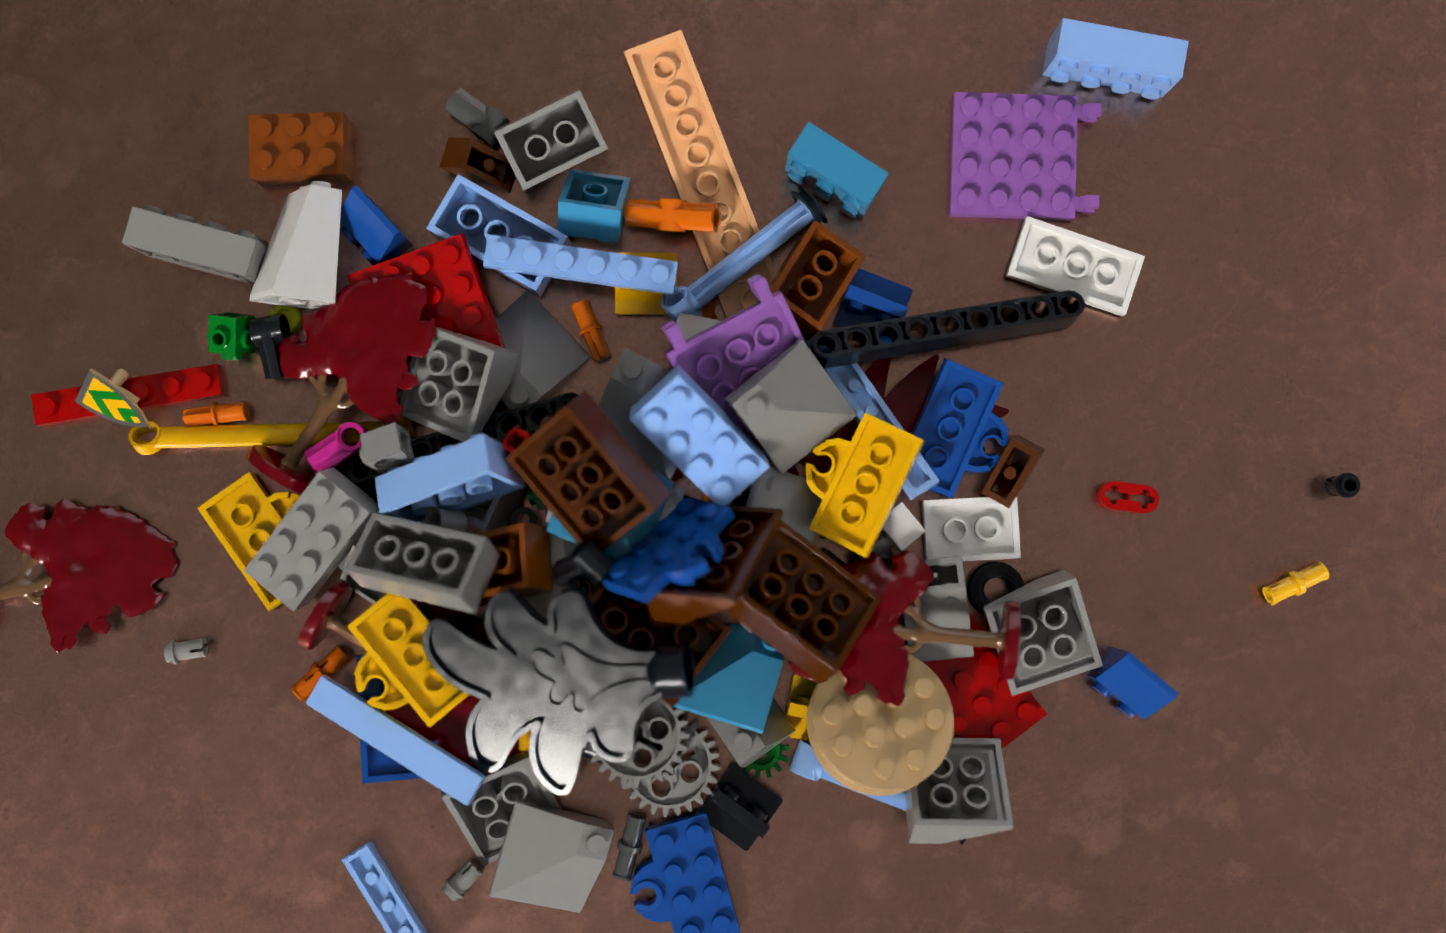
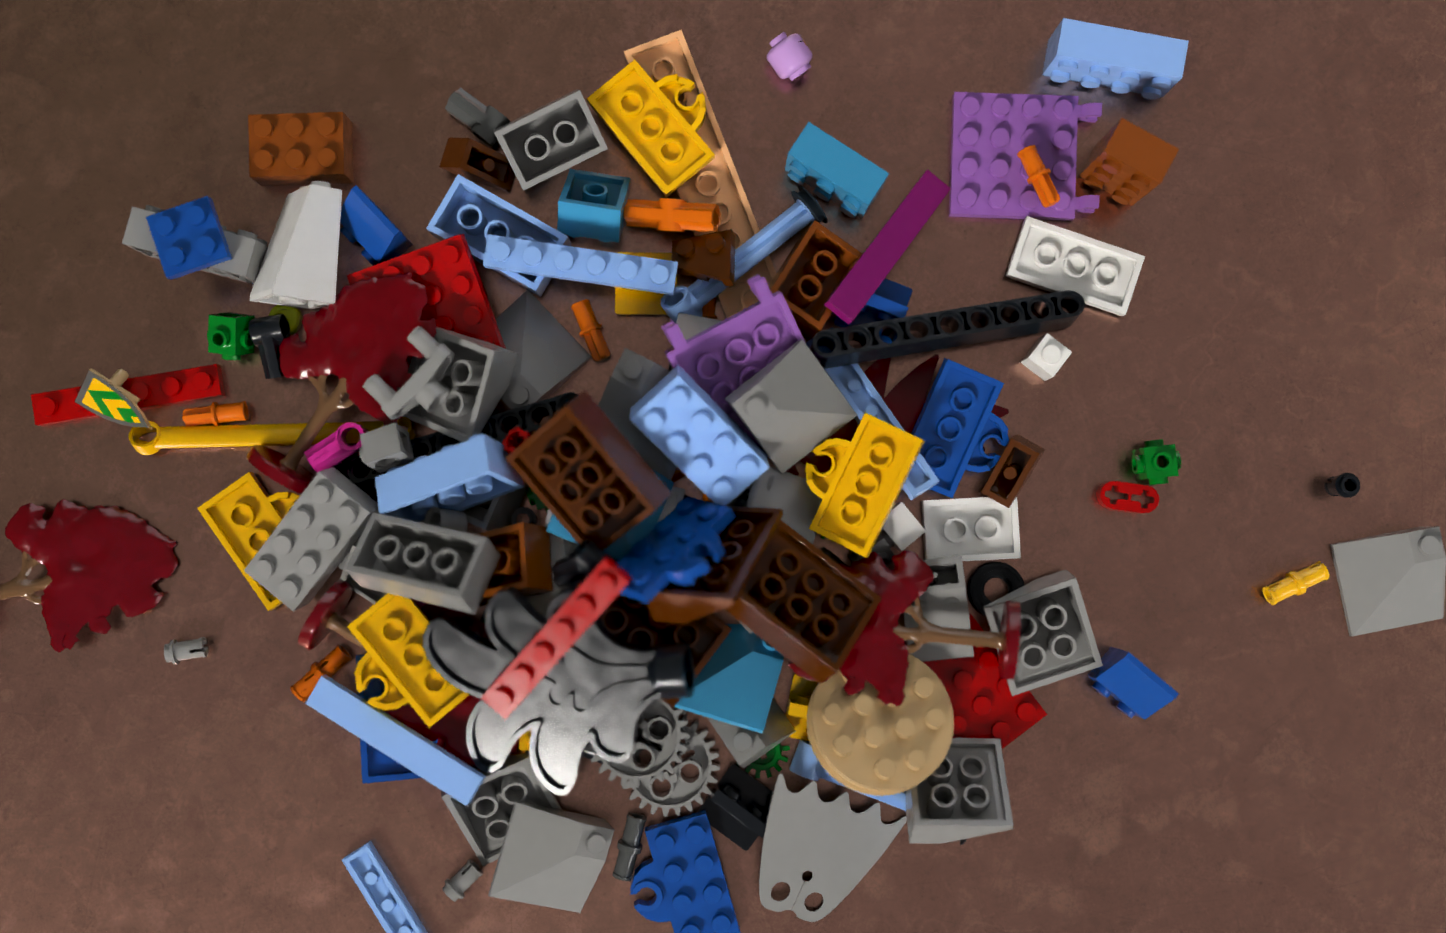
none -> blue plate [146,196,232,280]
none -> light grey connector [363,326,454,419]
none -> plate [481,556,632,720]
none -> yellow plate [586,59,715,197]
none -> reddish brown wing [671,229,735,287]
none -> light grey piece [759,773,907,922]
none -> lavender head [766,32,813,81]
none -> magenta tile [824,169,951,325]
none -> orange axle [1017,145,1060,208]
none -> white brick [1020,333,1072,381]
none -> dark orange brick [1079,118,1179,206]
none -> green brick [1131,439,1181,485]
none -> light grey slope [1330,526,1446,636]

